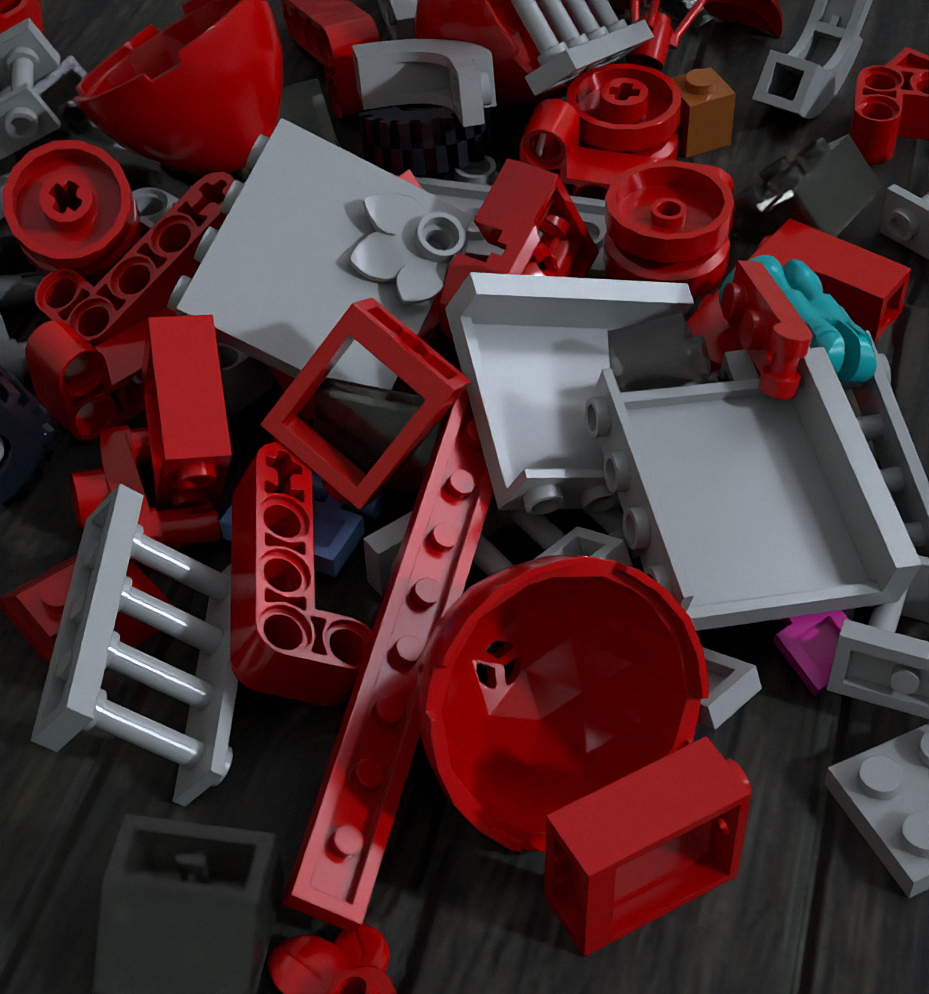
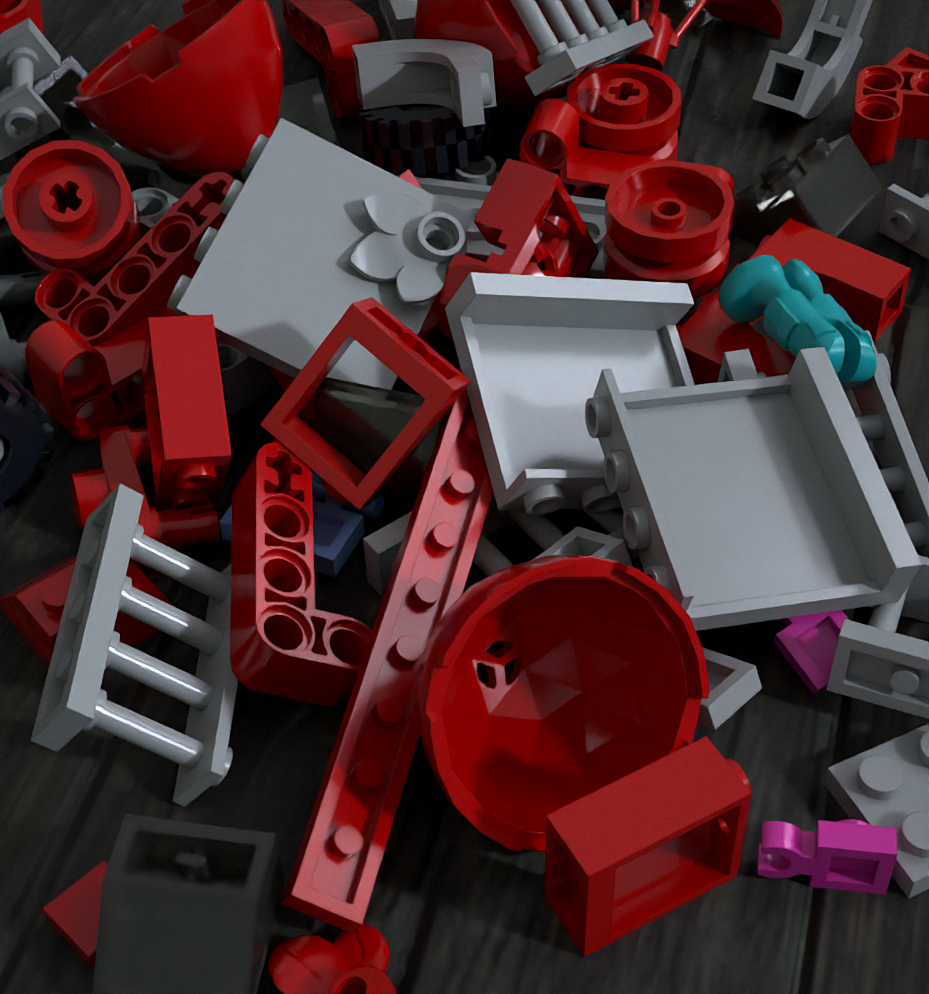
clear smoke slope [607,313,723,393] -> none
dark orange brick [672,67,736,158] -> none
red plate [721,260,813,399] -> none
none -> red tile [43,861,122,970]
none -> dark pink plate [757,819,897,895]

